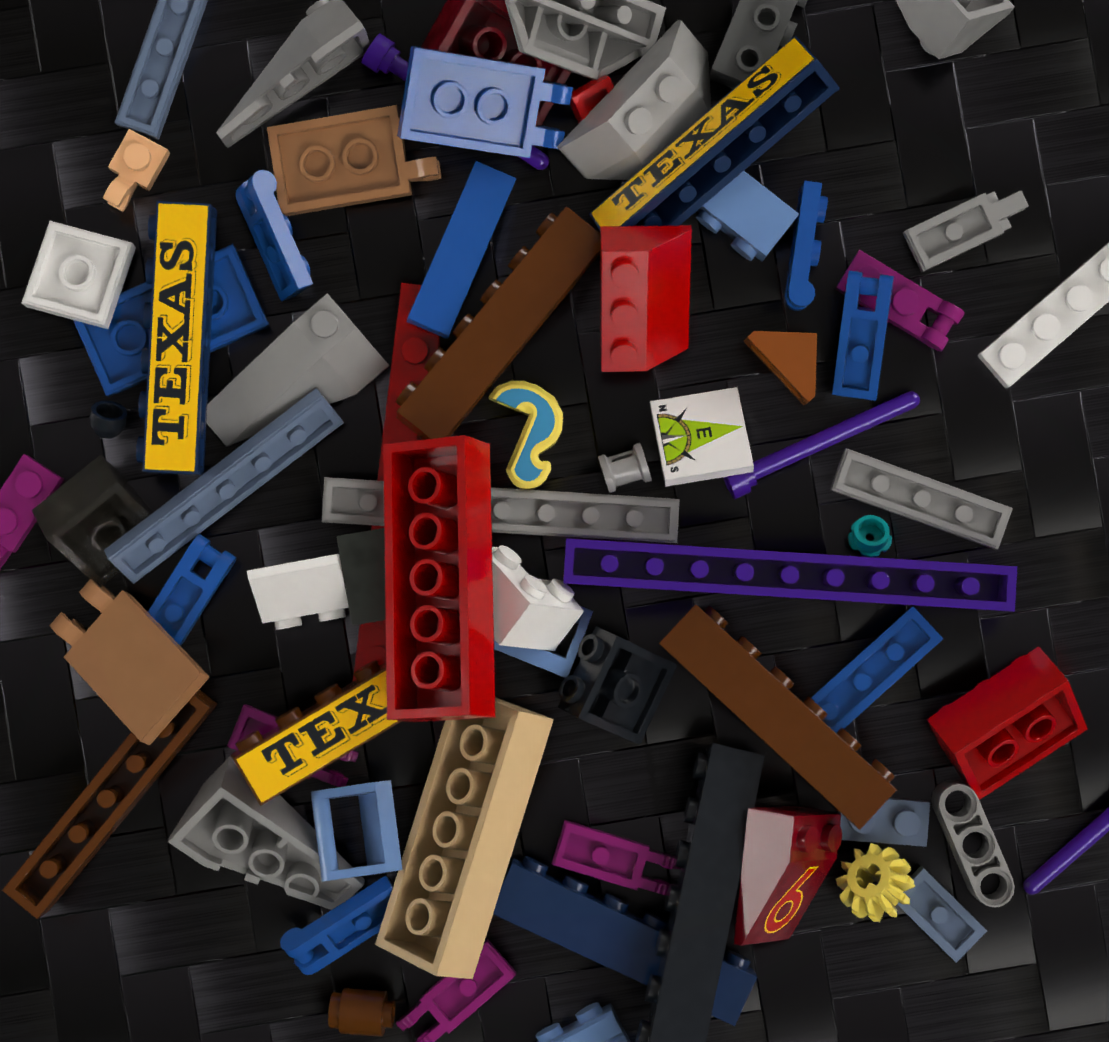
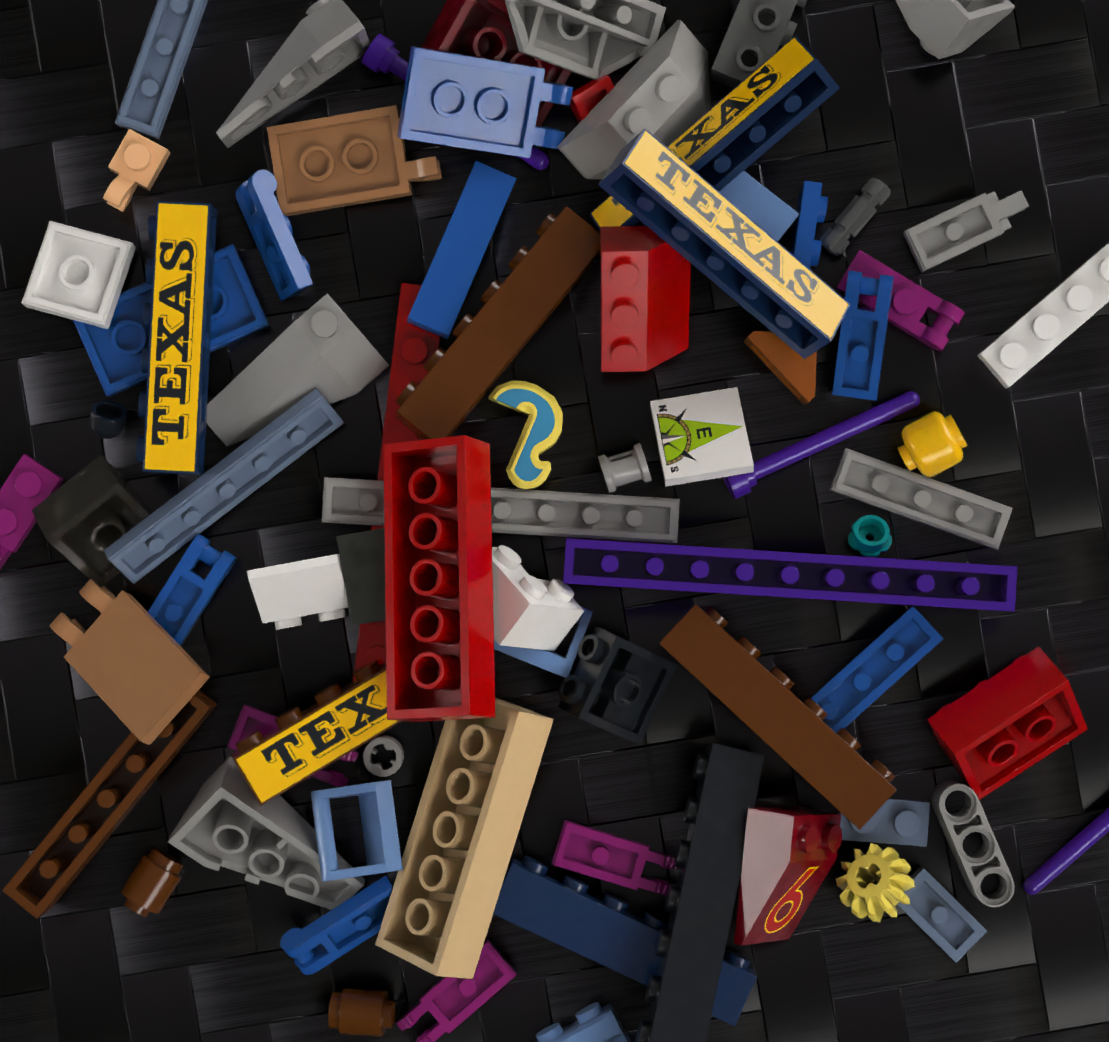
none -> reddish brown brick [121,847,184,917]
none -> light grey bush [363,735,404,777]
none -> brick [598,128,850,359]
none -> dark grey axle [820,178,891,256]
none -> yellow head [897,411,968,477]

